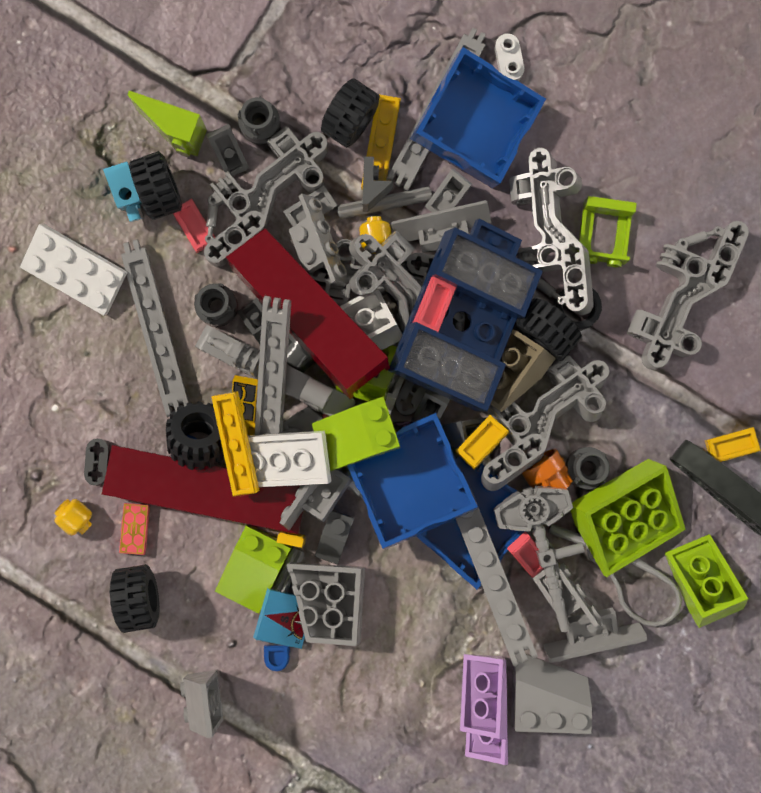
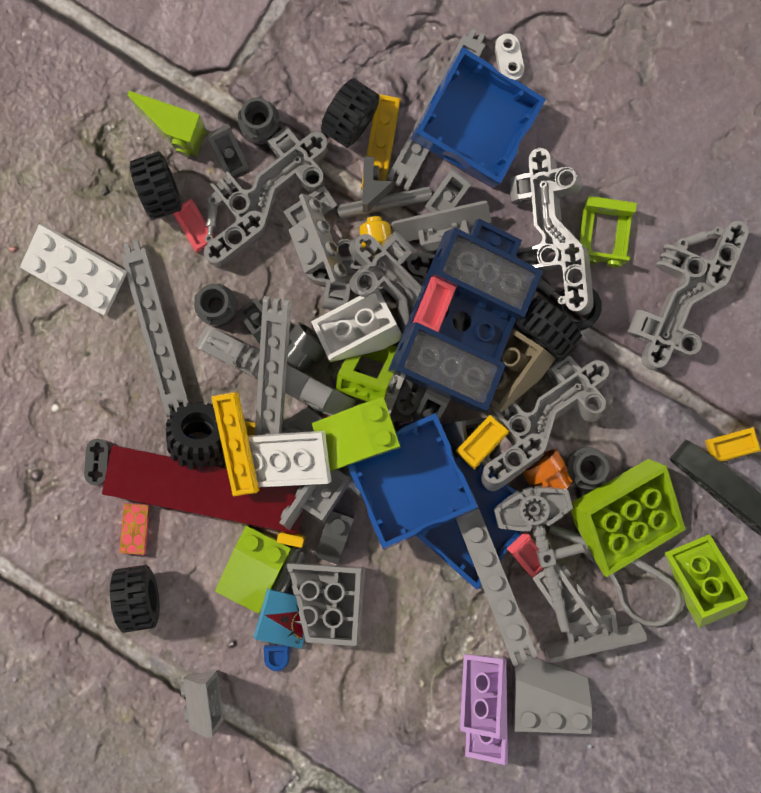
yellow head [54,499,92,536] -> none
medium azure torso [103,162,144,222] -> none
dark red tile [226,228,390,399] -> none
tile [232,375,258,422] -> none

